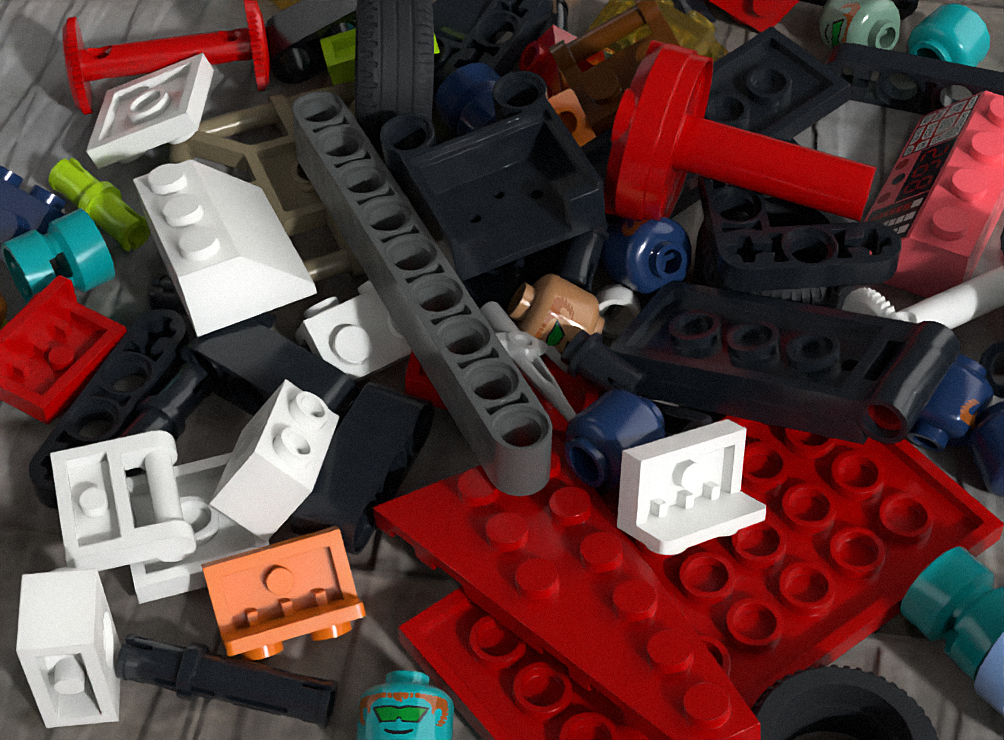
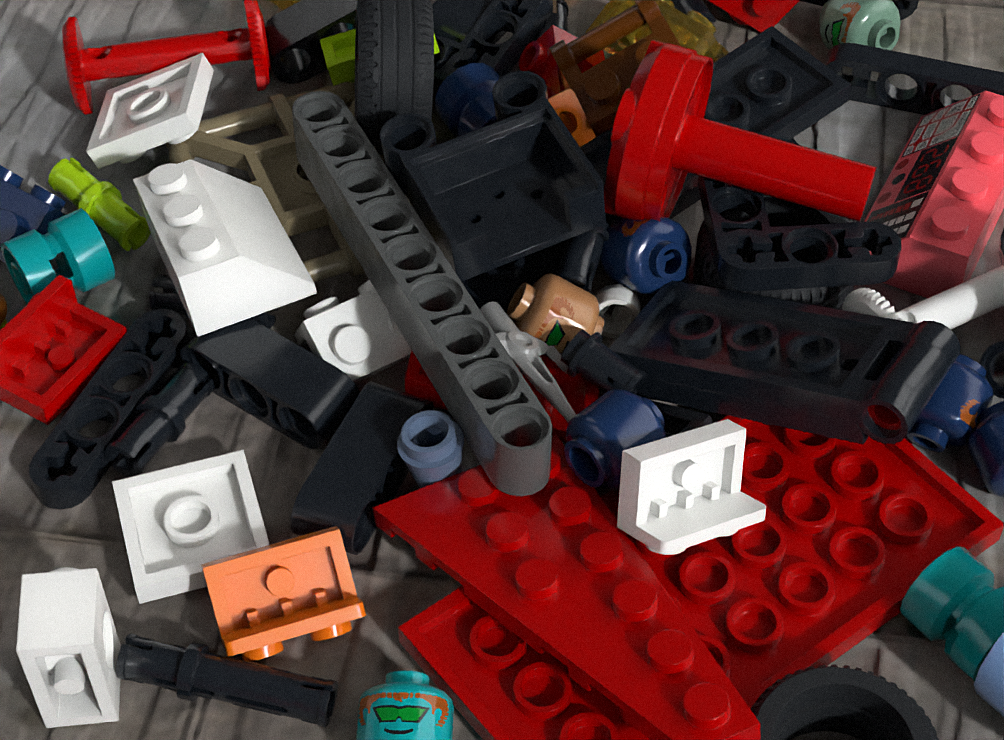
white plate [50,430,196,571] -> none
white brick [209,379,339,542] -> none
teal head [908,3,990,67] -> none
none -> sand blue cone [397,410,464,489]

